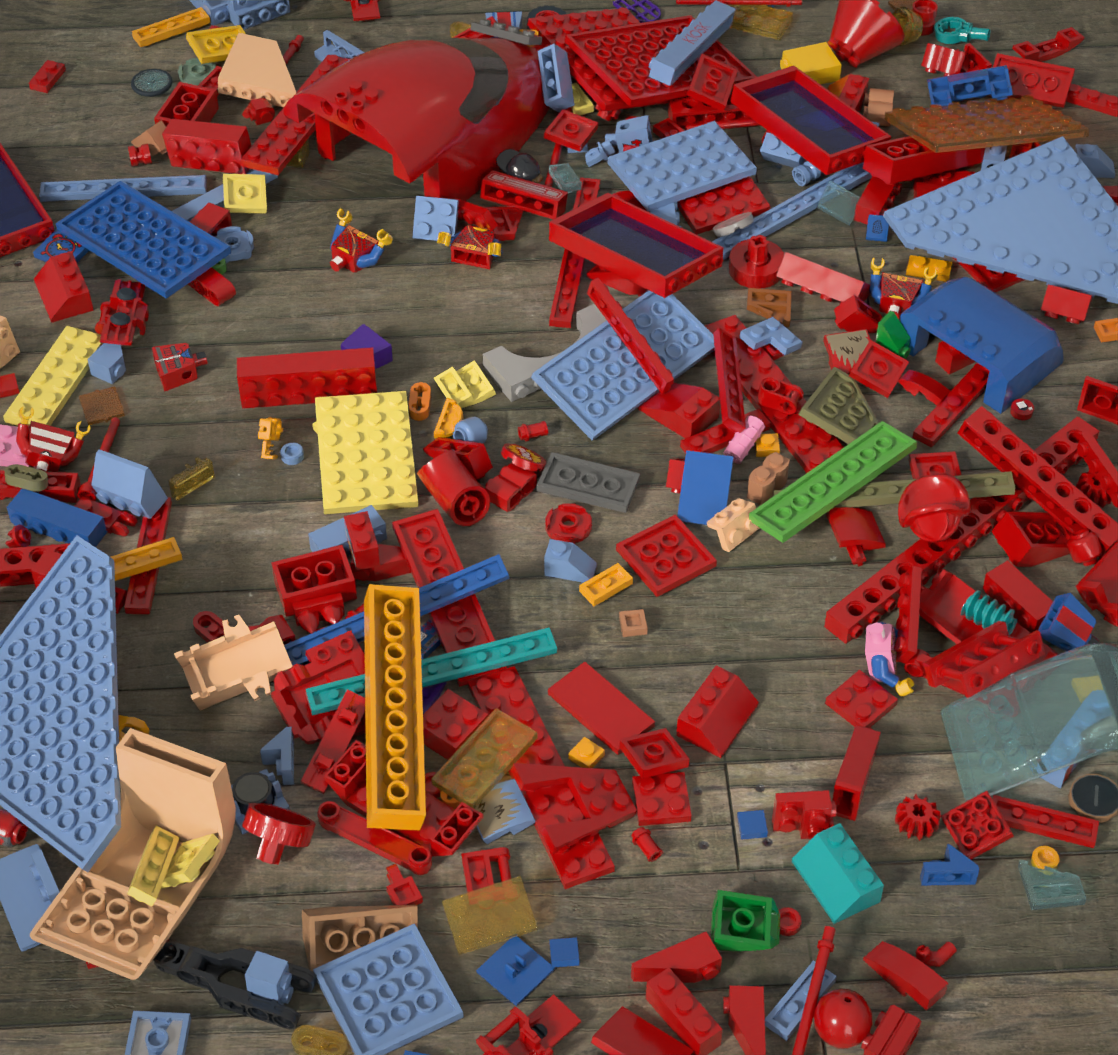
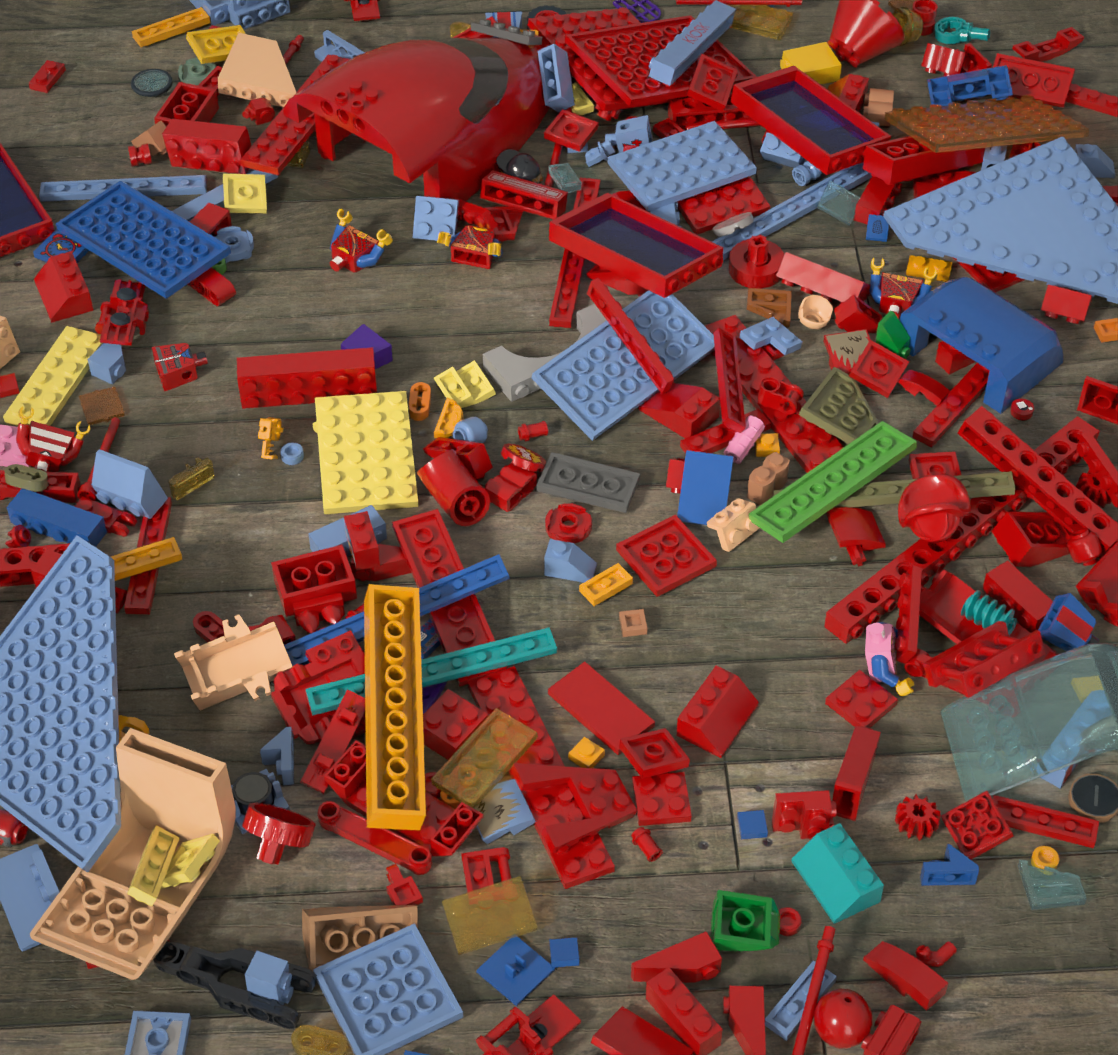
none -> light nougat hair [798,295,833,330]

